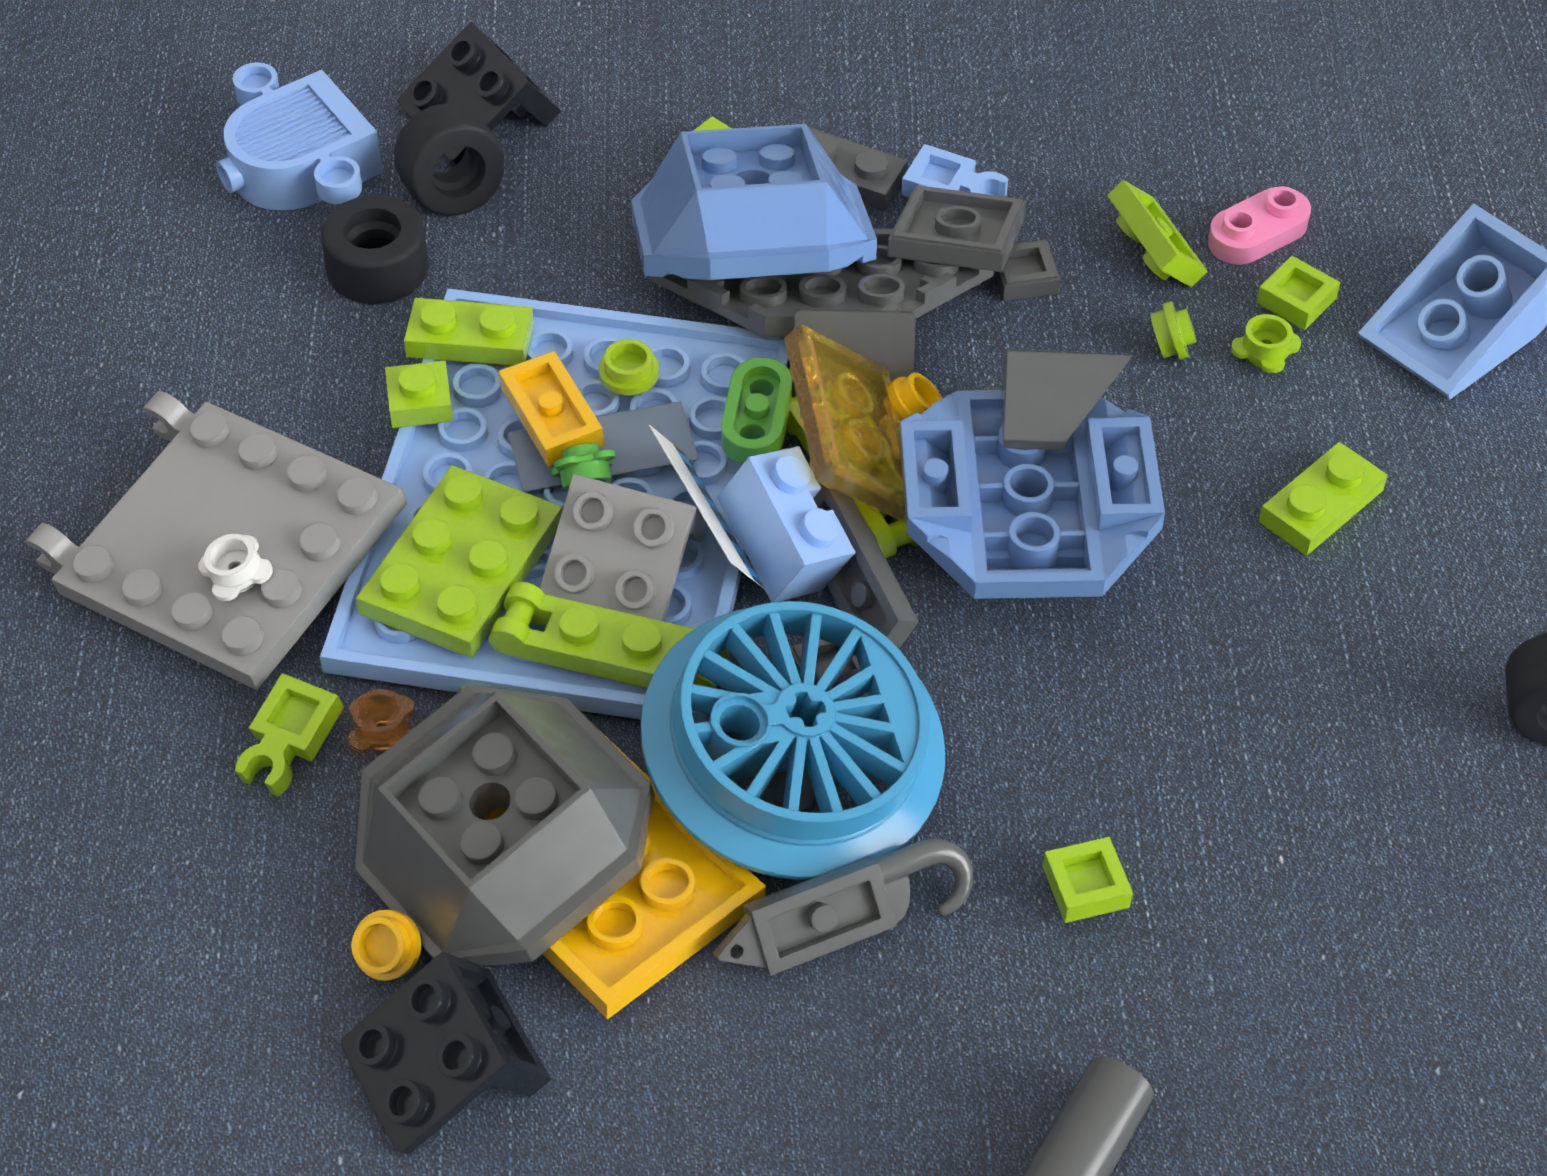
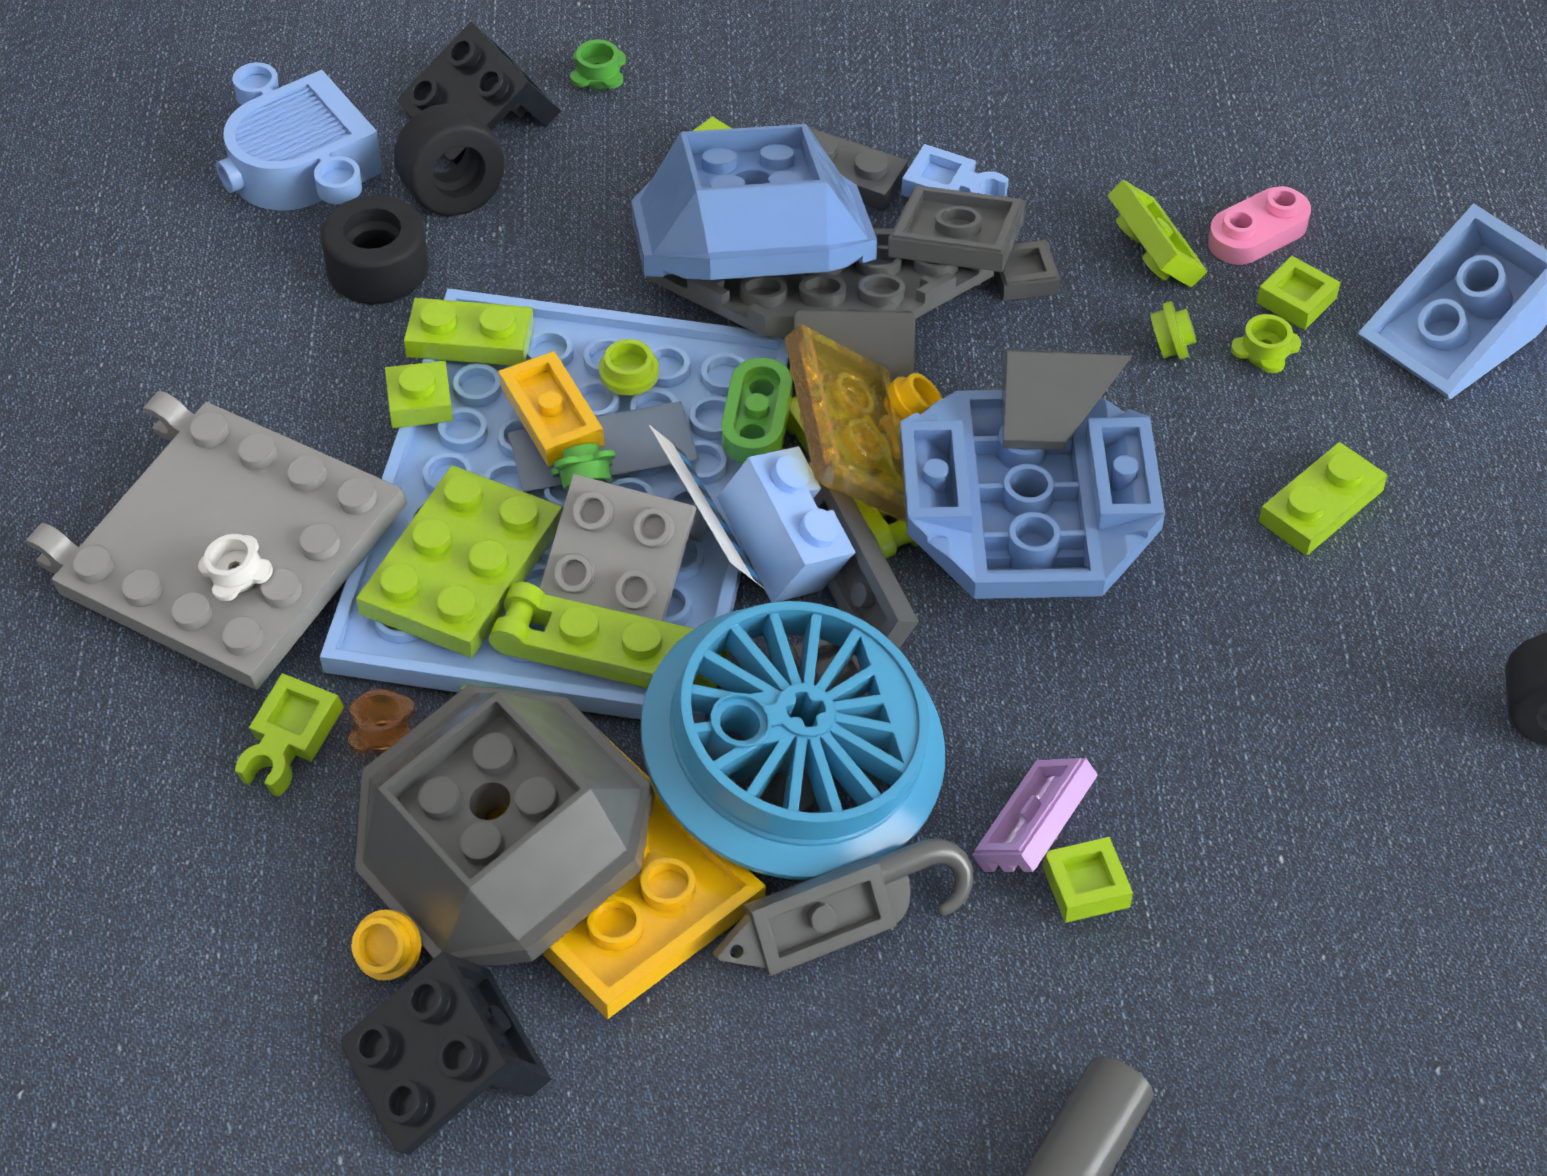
none -> bright green plate [570,39,626,89]
none -> lavender tile [972,758,1098,872]

